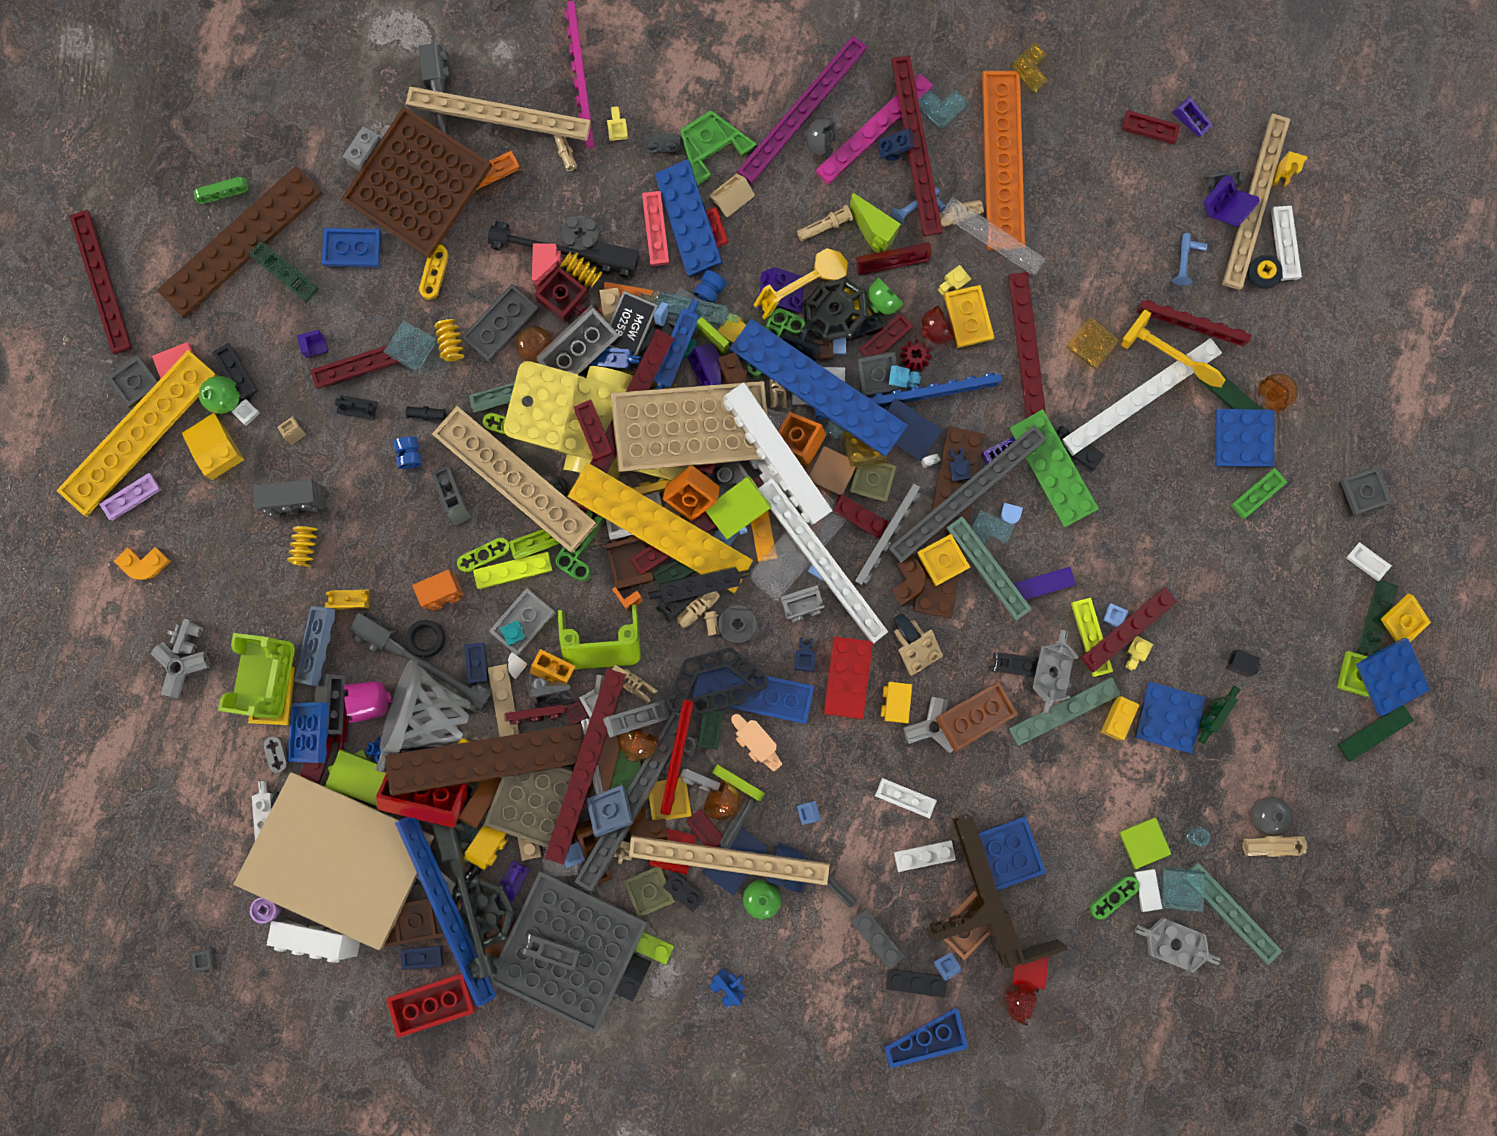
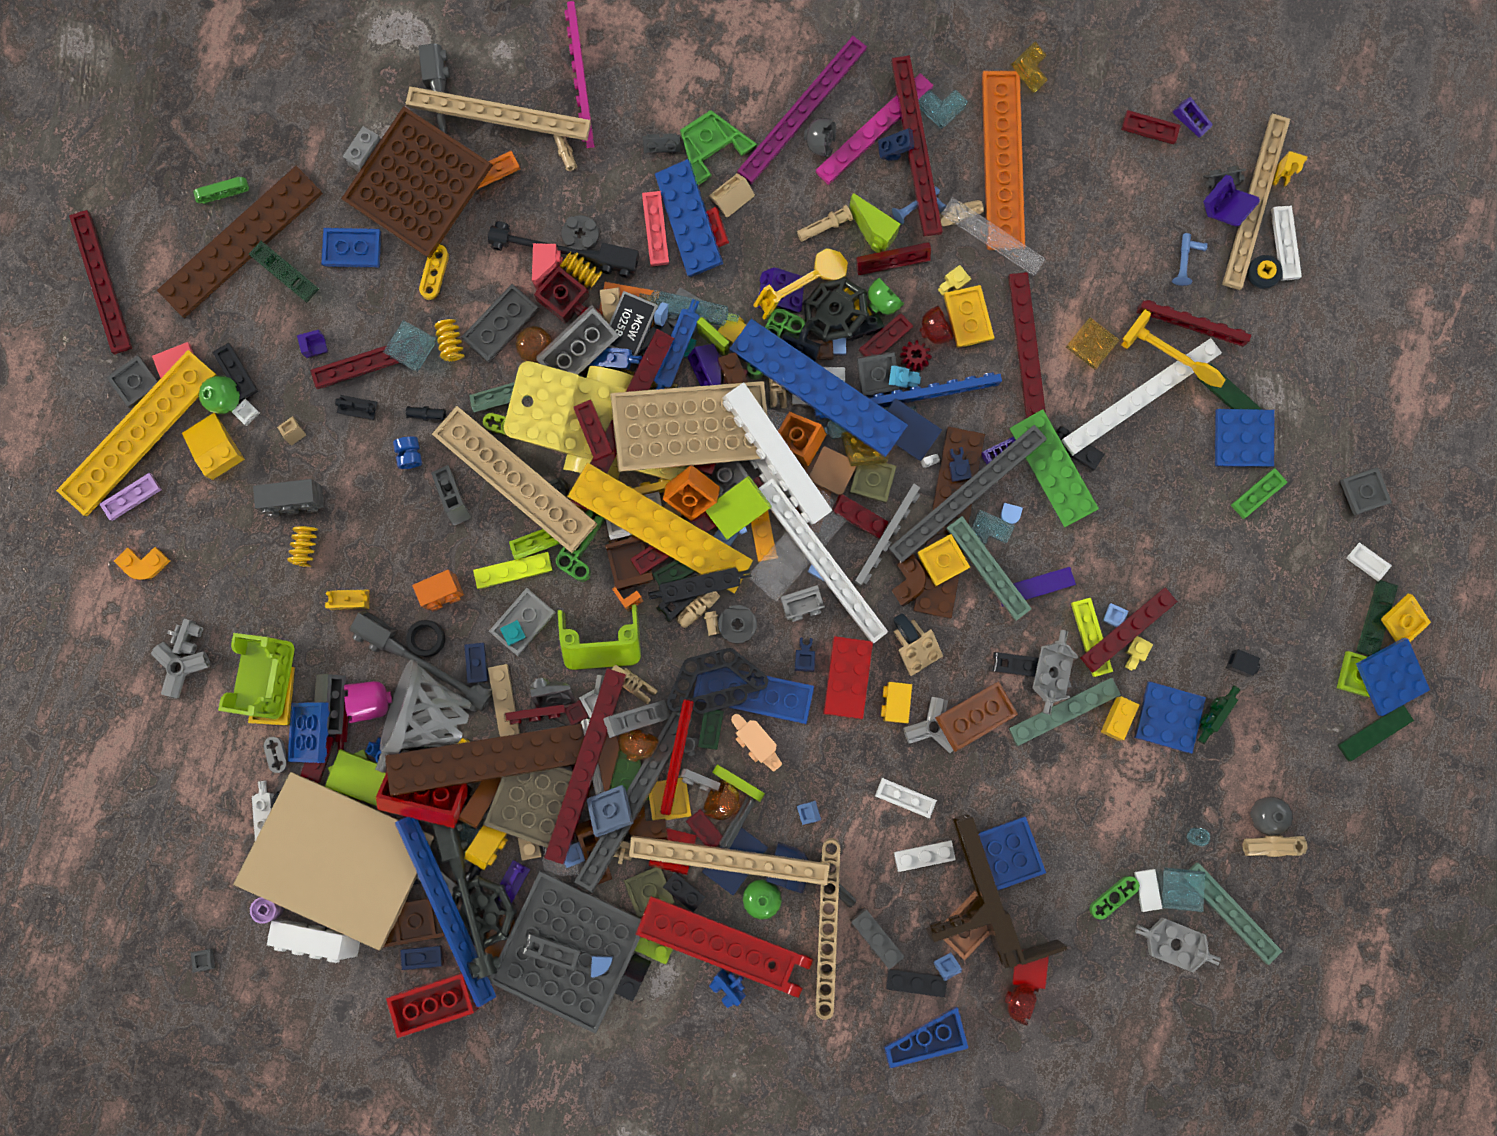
sand blue plate [293,606,335,686] -> none
lime beam [457,538,510,573] -> none
white tile [508,652,528,679] -> none
light orange brick [530,649,575,684] -> none
light yellow plate [607,106,628,141] -> none
blue wheel [693,270,727,306] -> none
lime tile [1119,817,1171,869] -> none
clear orange cylinder [1258,373,1298,412] -> none
none -> medium blue tile [591,956,613,977]
none -> red hinge [635,896,814,998]
none -> tan beam [816,838,840,1020]

